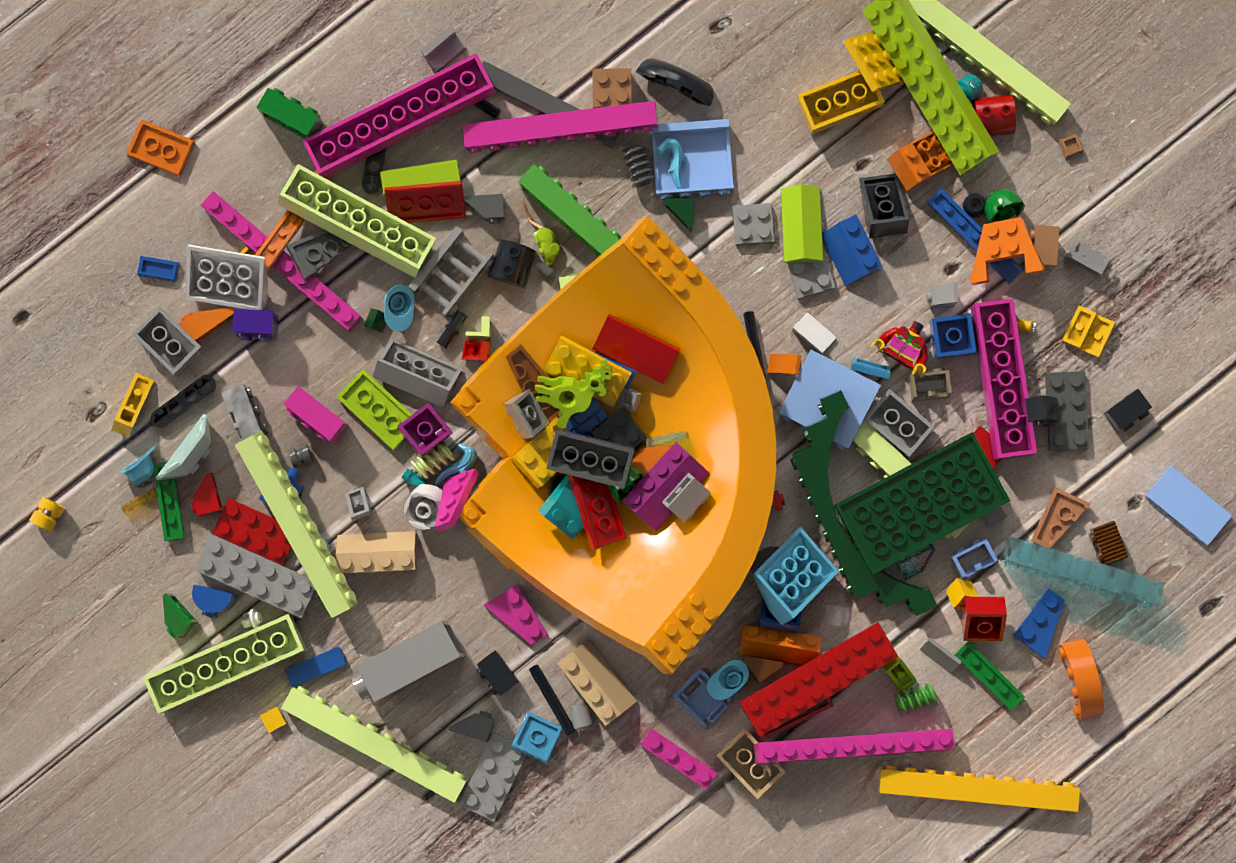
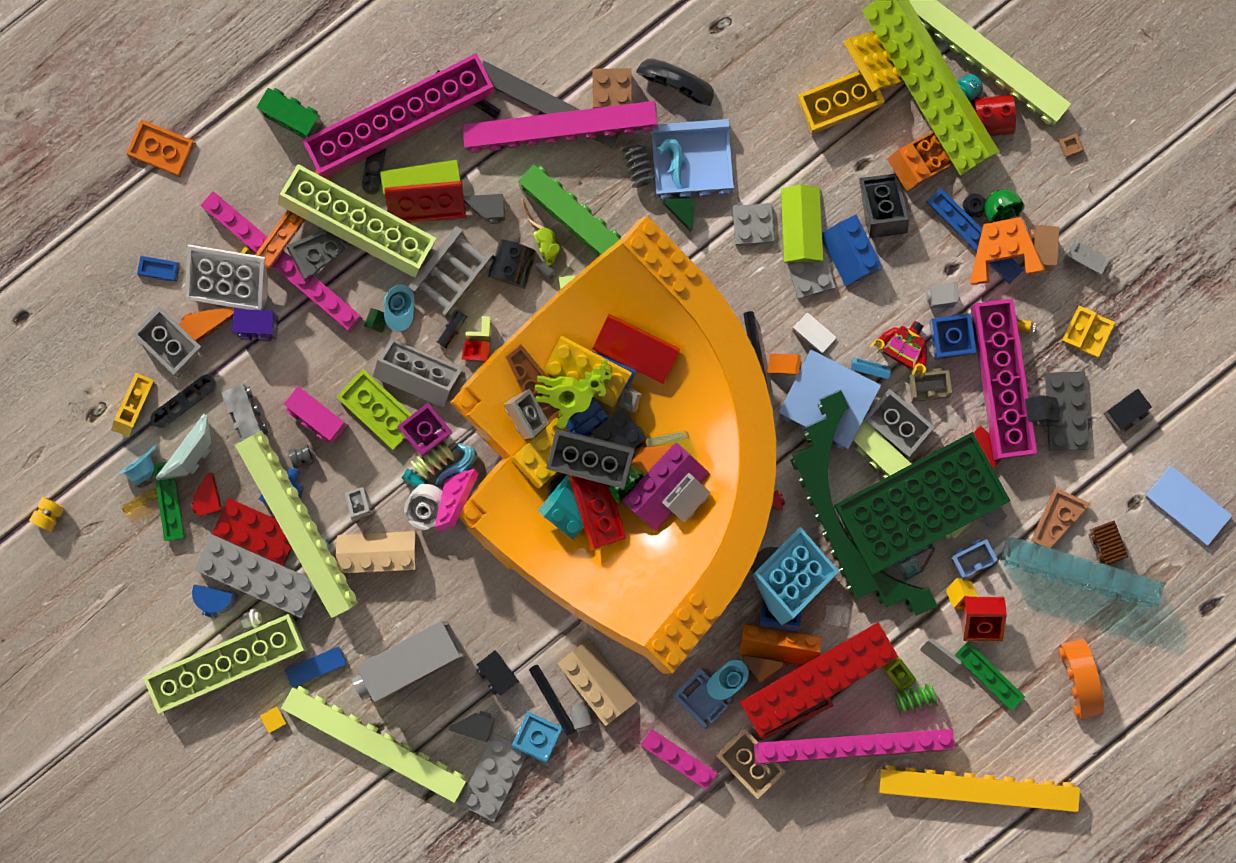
green slope [163,593,199,638] -> none
light grey panel [421,26,466,71] -> none
dark pink wing [484,585,548,645] -> none
blue wing [1013,588,1065,659] -> none

